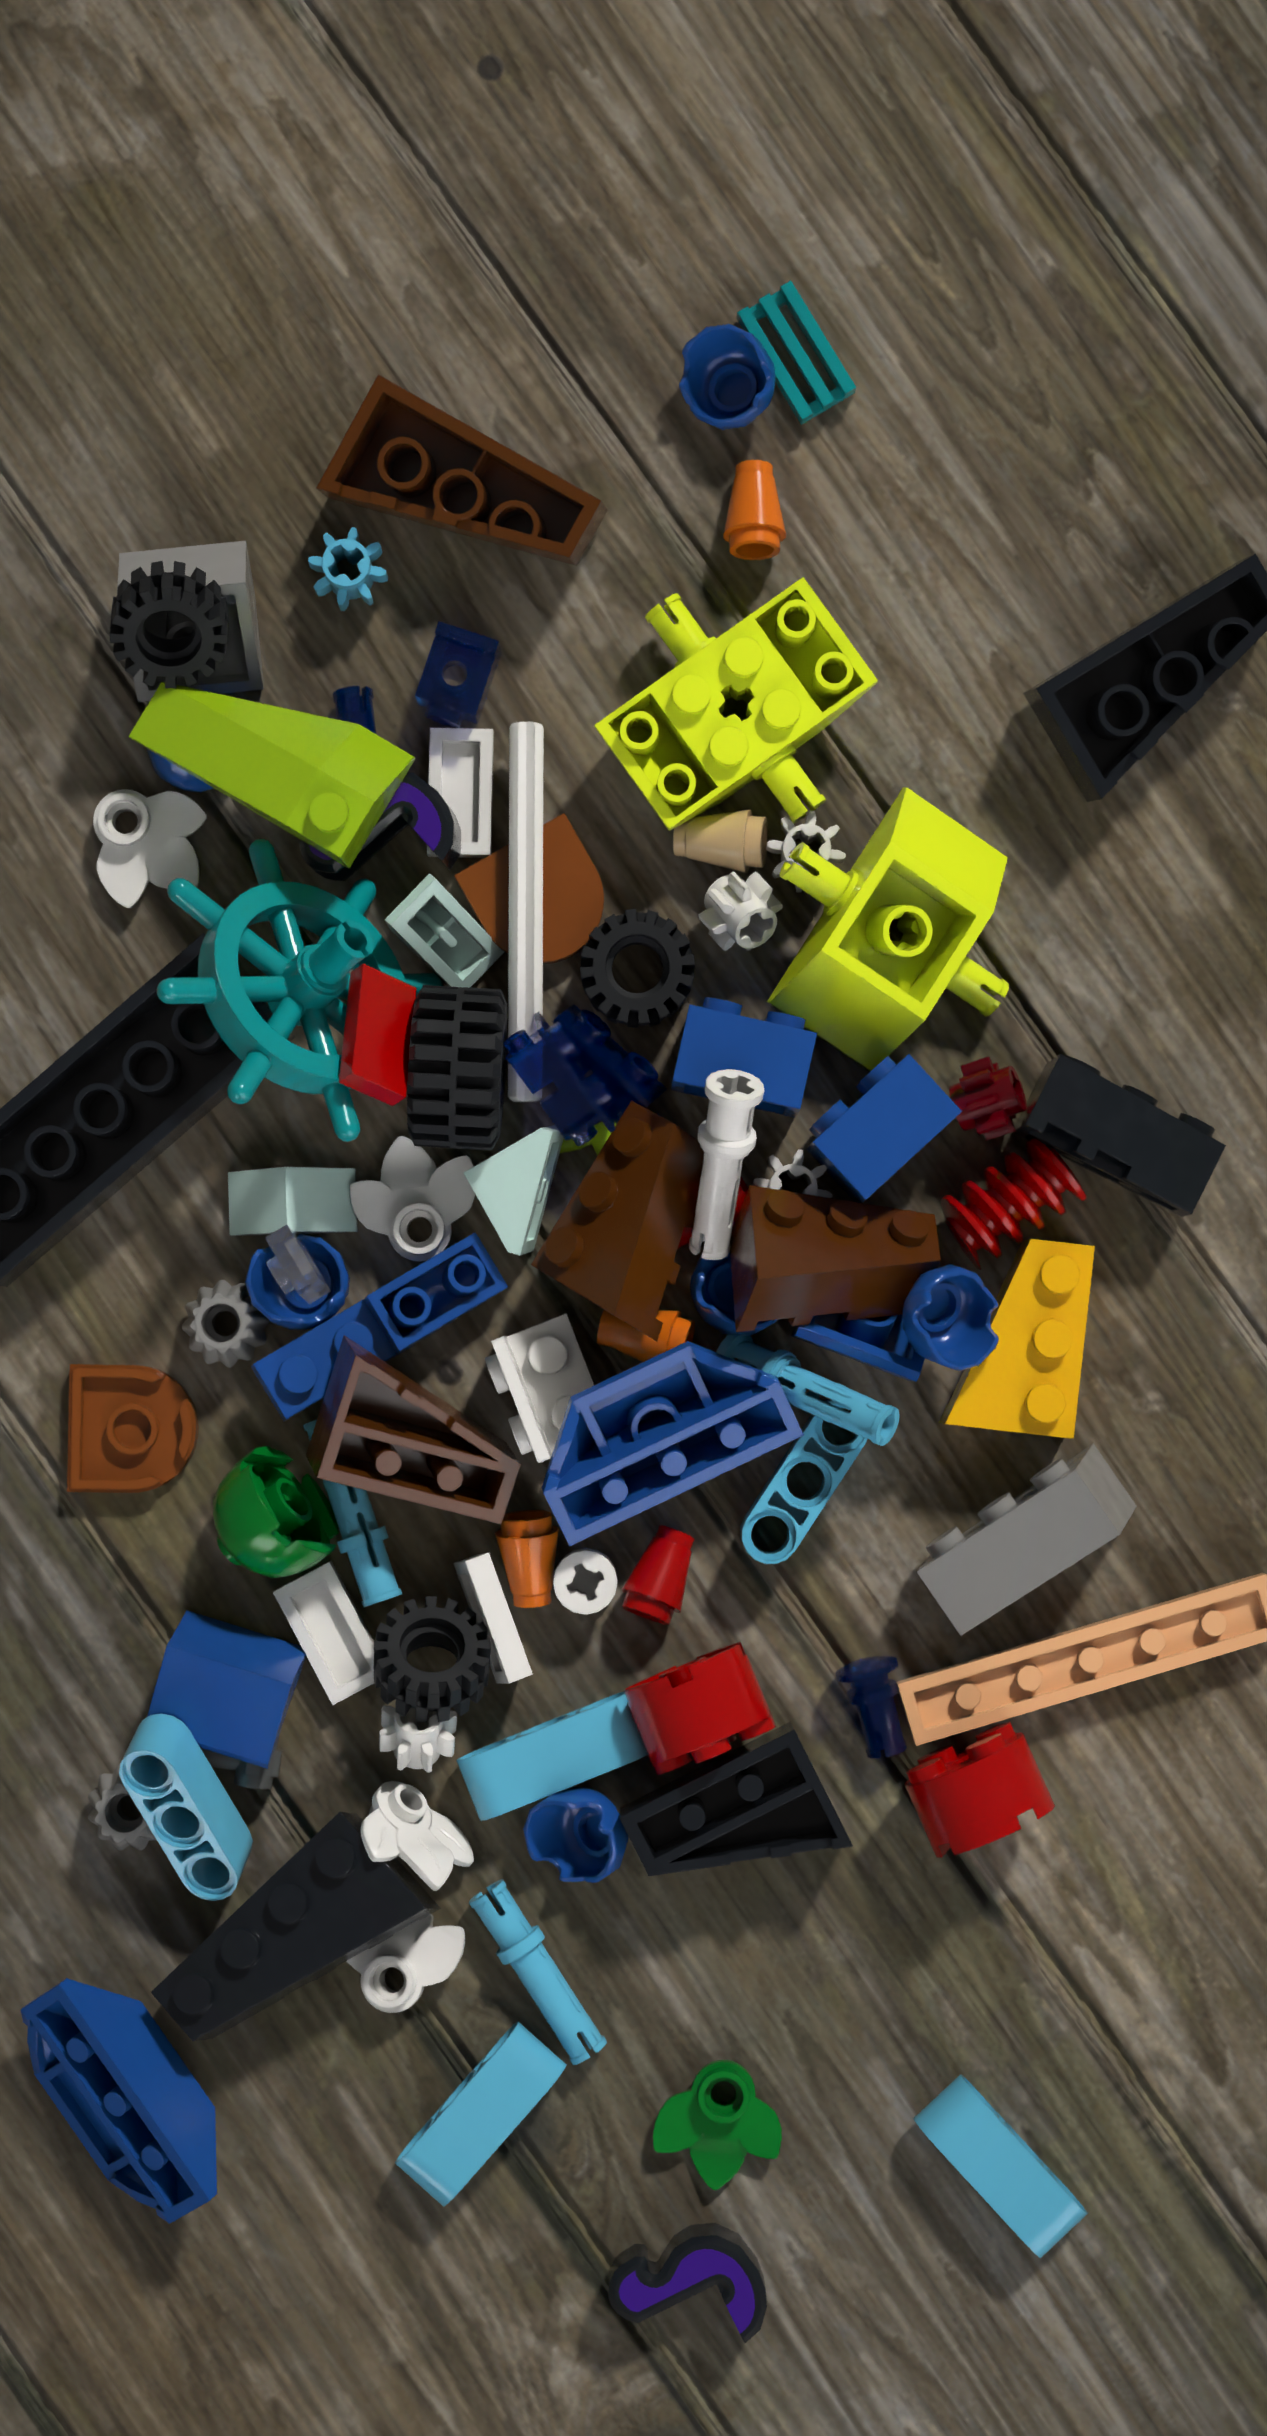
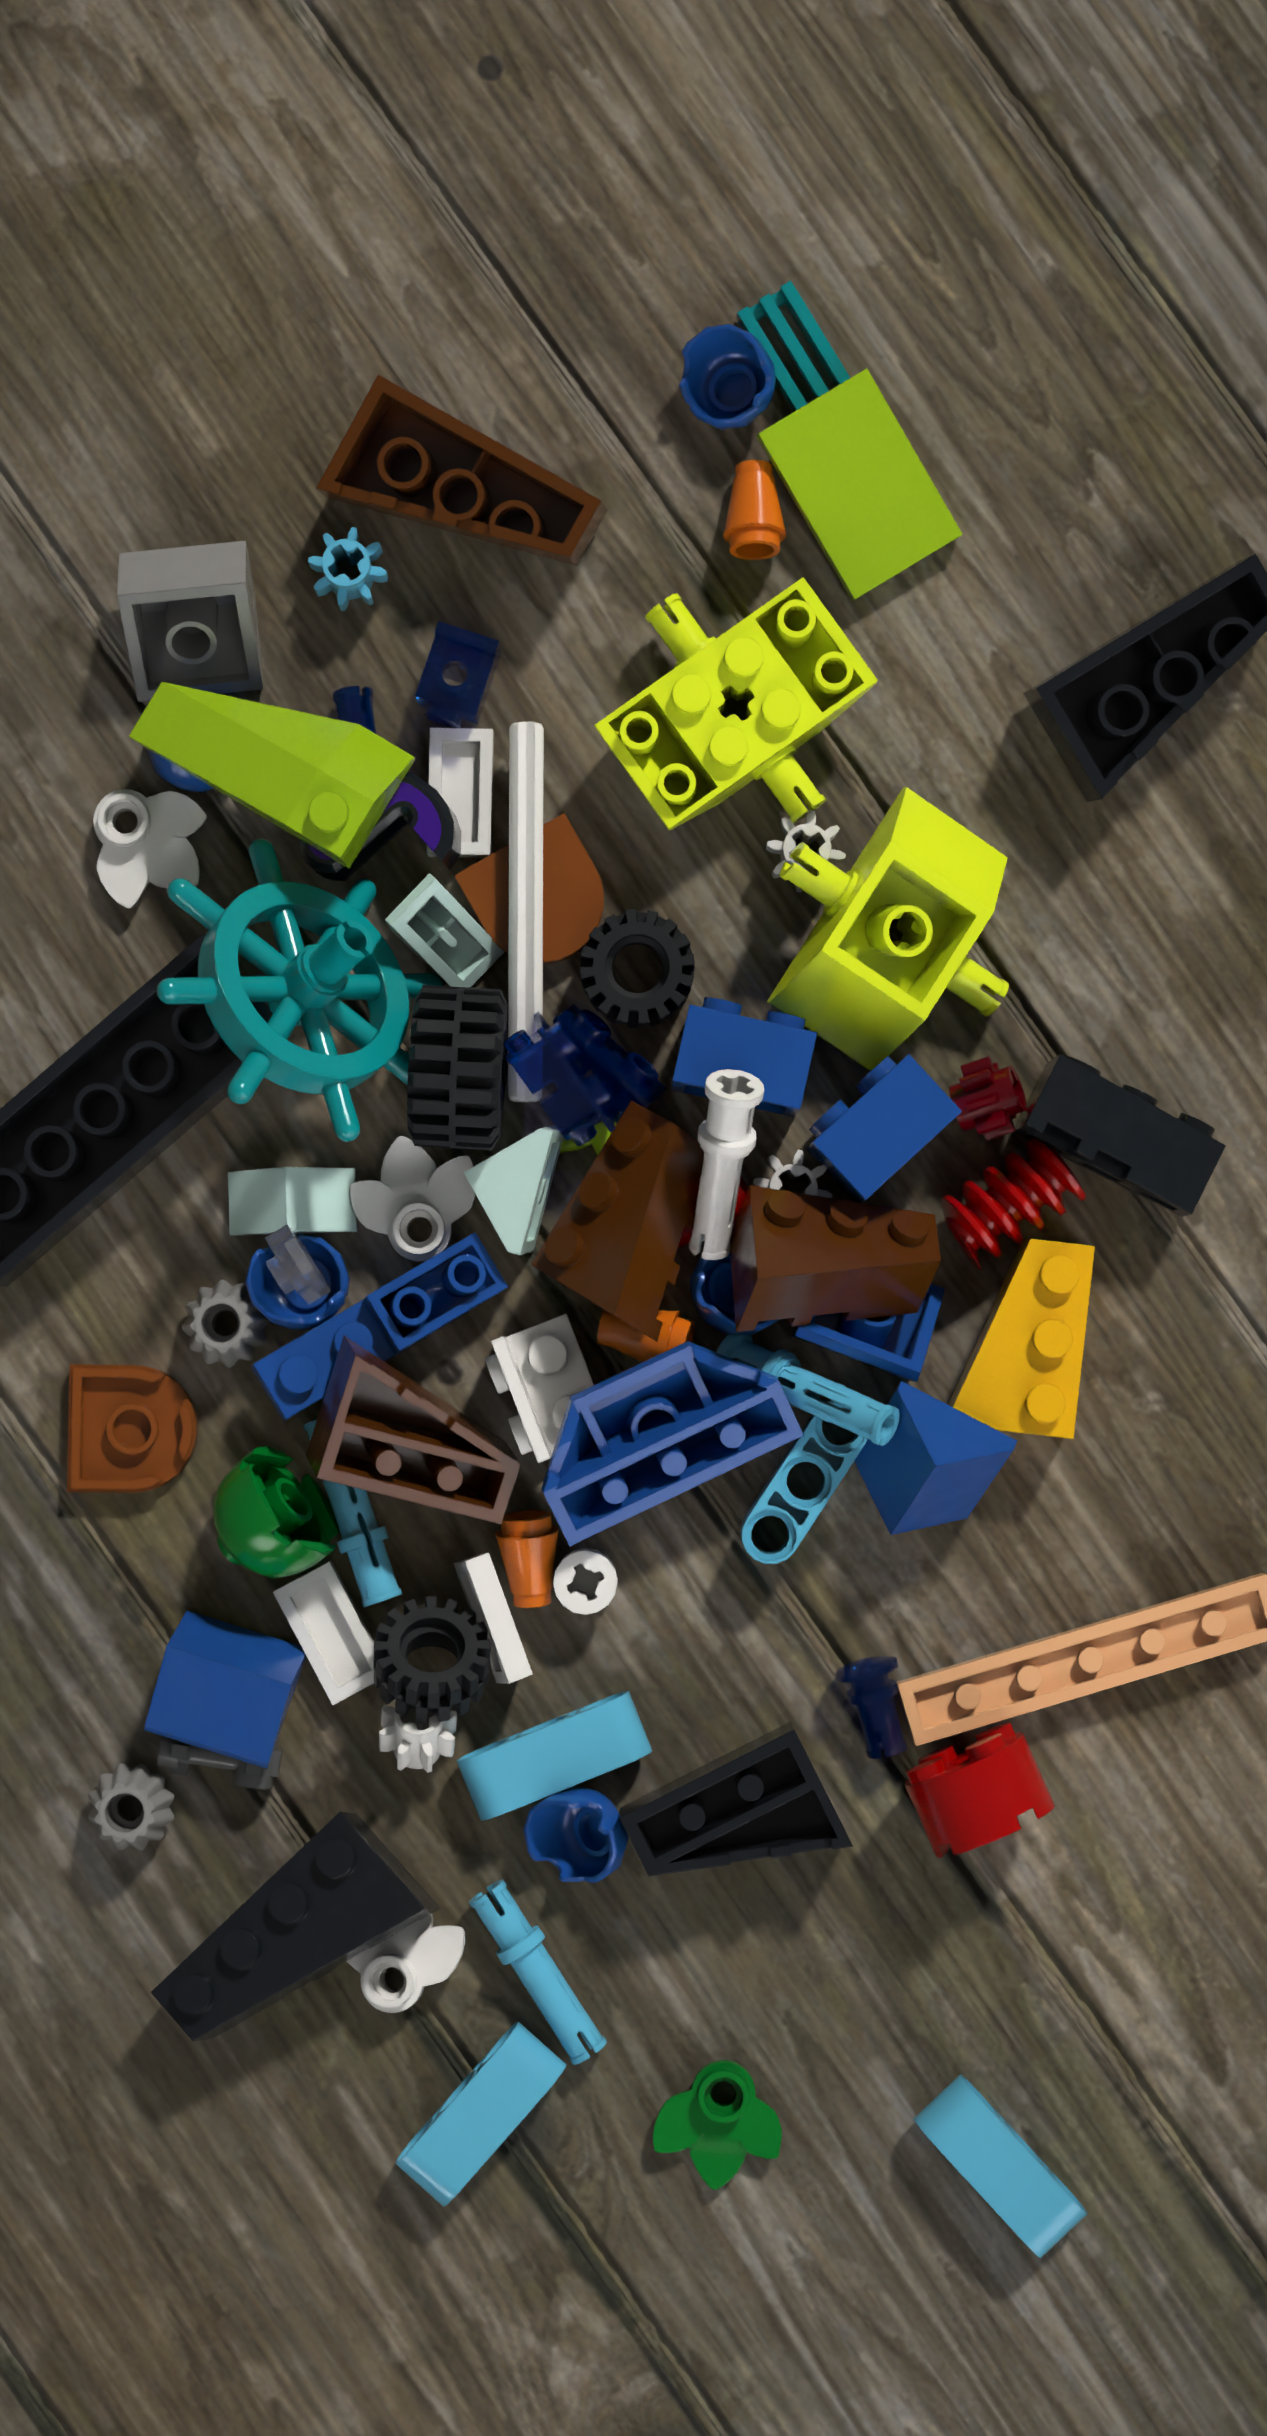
blue wedge [20,1978,217,2224] -> none
black tyre [110,561,228,689] -> none
medium azure beam [119,1713,253,1901] -> none
red tile [339,963,417,1106] -> none
white plate [360,1781,474,1891] -> none
black animal [608,2223,767,2343] -> none
red cone [621,1525,695,1625] -> none
red brick [624,1642,776,1775] -> none
tan cone [673,810,768,873] -> none
white gear [698,871,783,951] -> none
blue hair [902,1264,999,1371] -> none
light grey wedge [917,1443,1137,1636] -> none
none -> lime tile [756,368,963,601]
none -> blue slope [854,1381,1017,1535]

